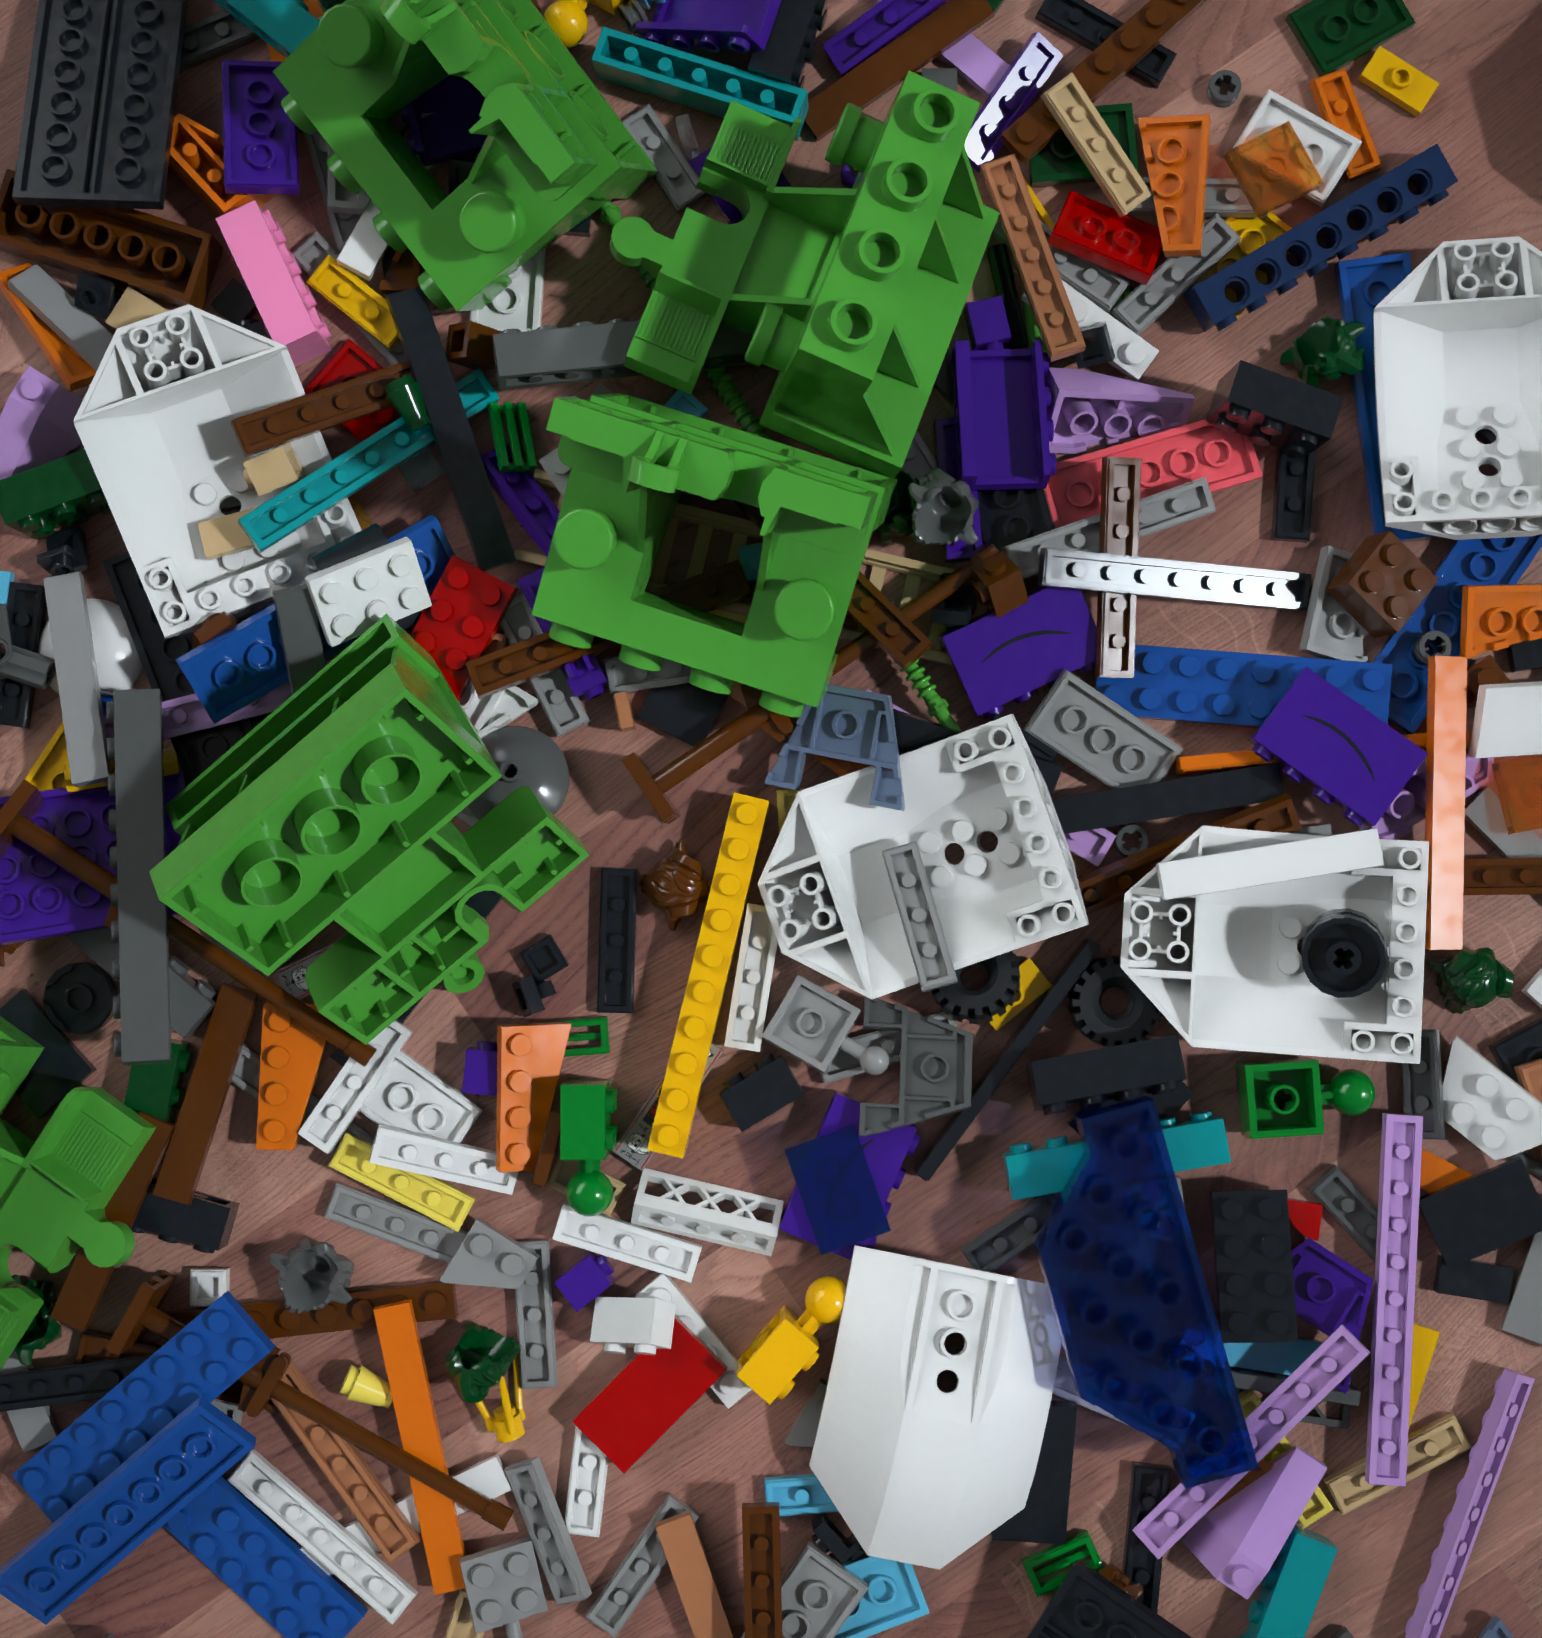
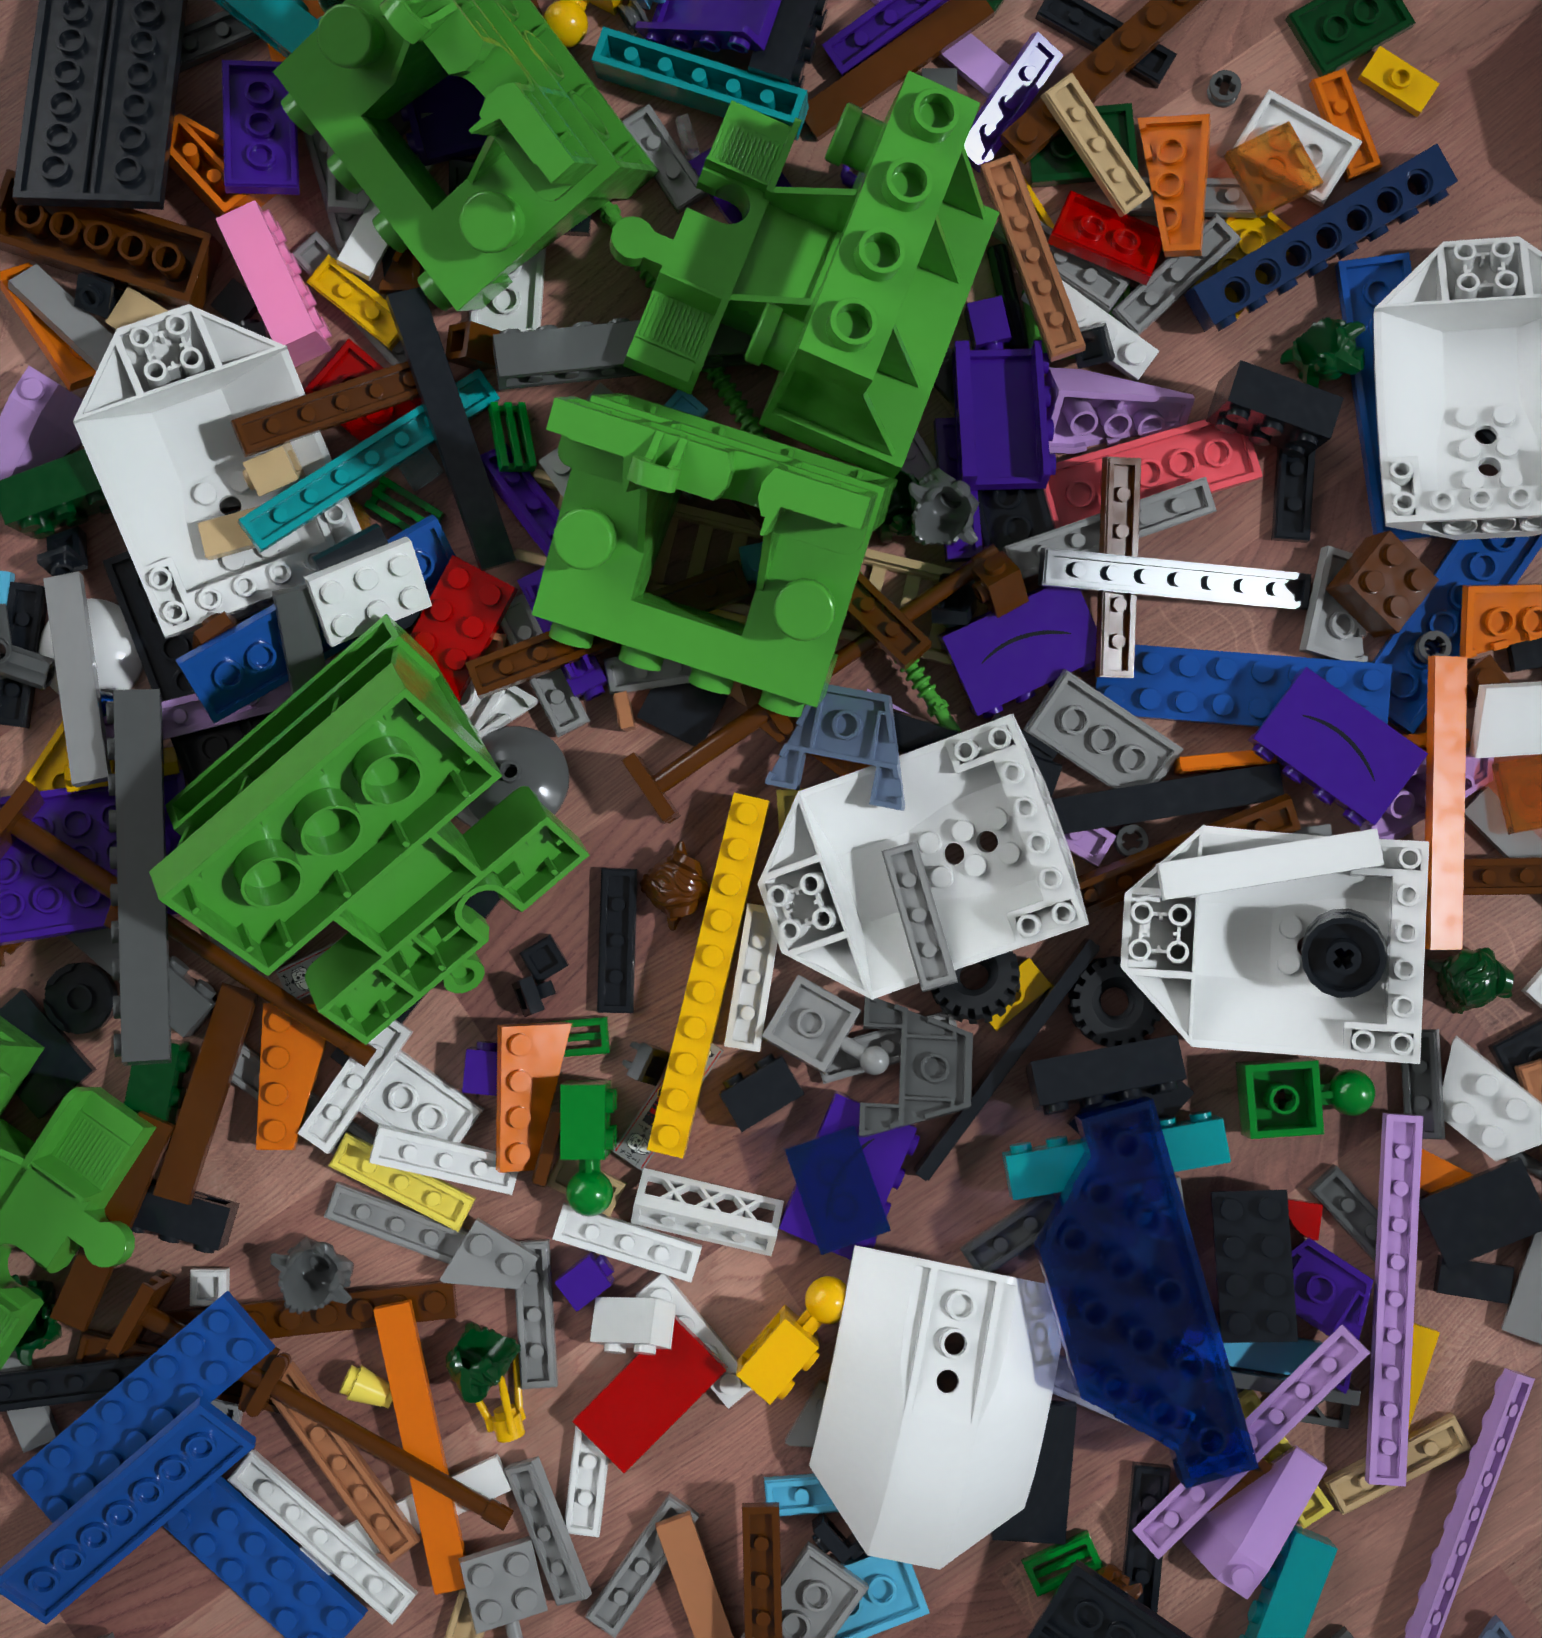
dark green cone [385,374,431,432] -> none
none -> green tile [364,475,445,530]
none -> black tile [622,1042,670,1086]

